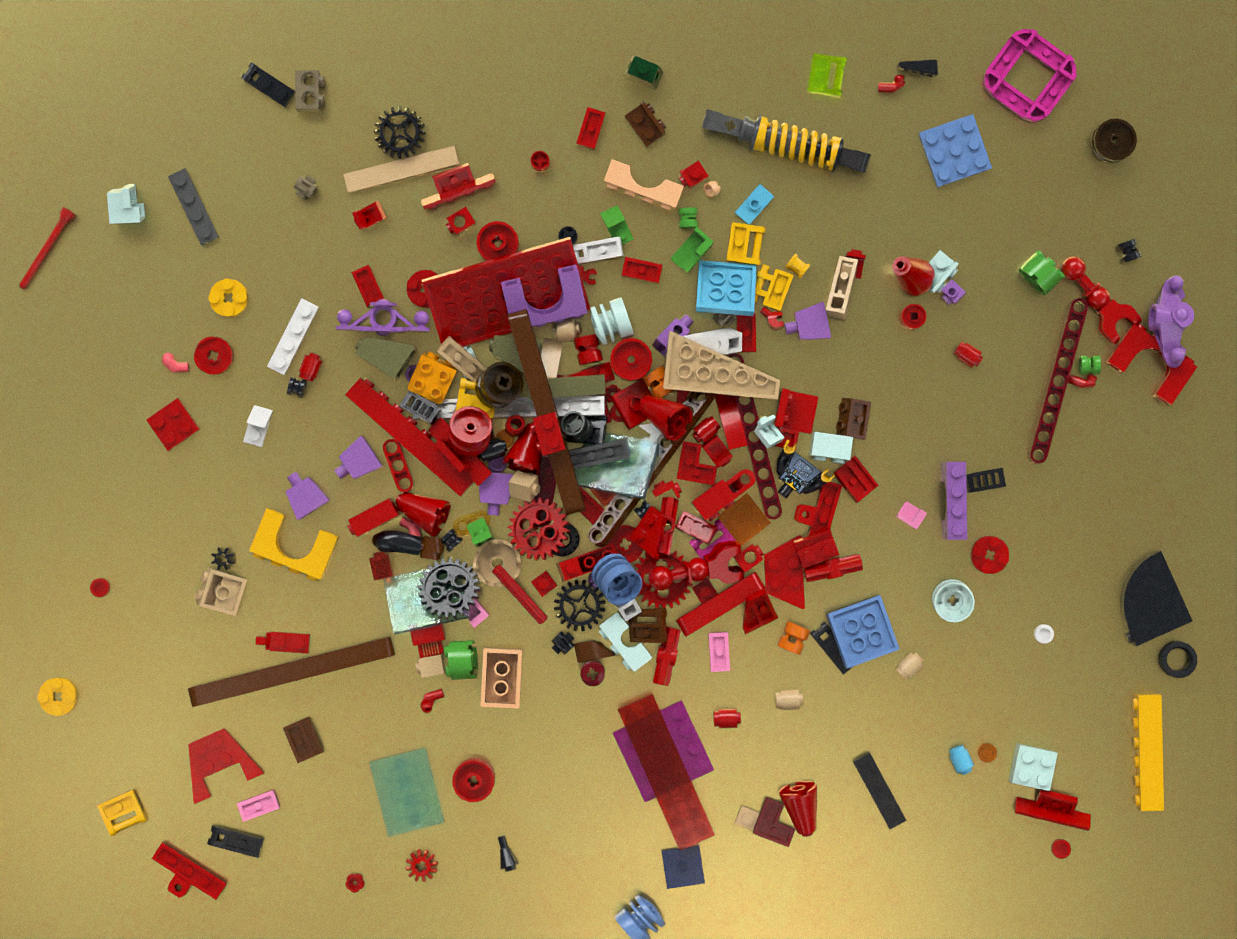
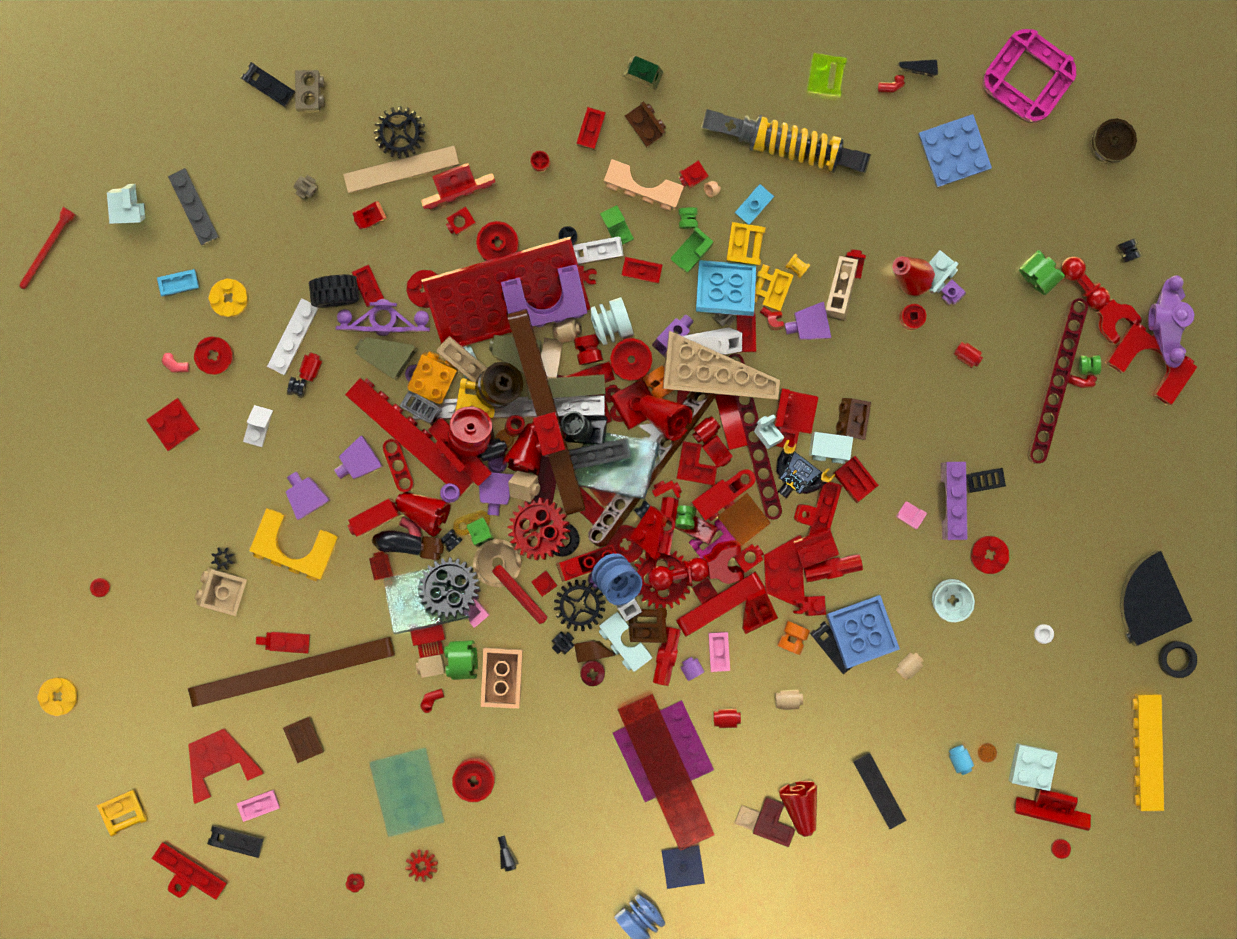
none -> medium azure plate [157,269,199,297]
none -> black tyre [308,274,359,308]
none -> medium lavender plate [440,483,460,503]
none -> bright green wheel [675,505,696,529]
none -> medium lavender plate [680,657,705,681]
none -> red plate [793,596,826,616]

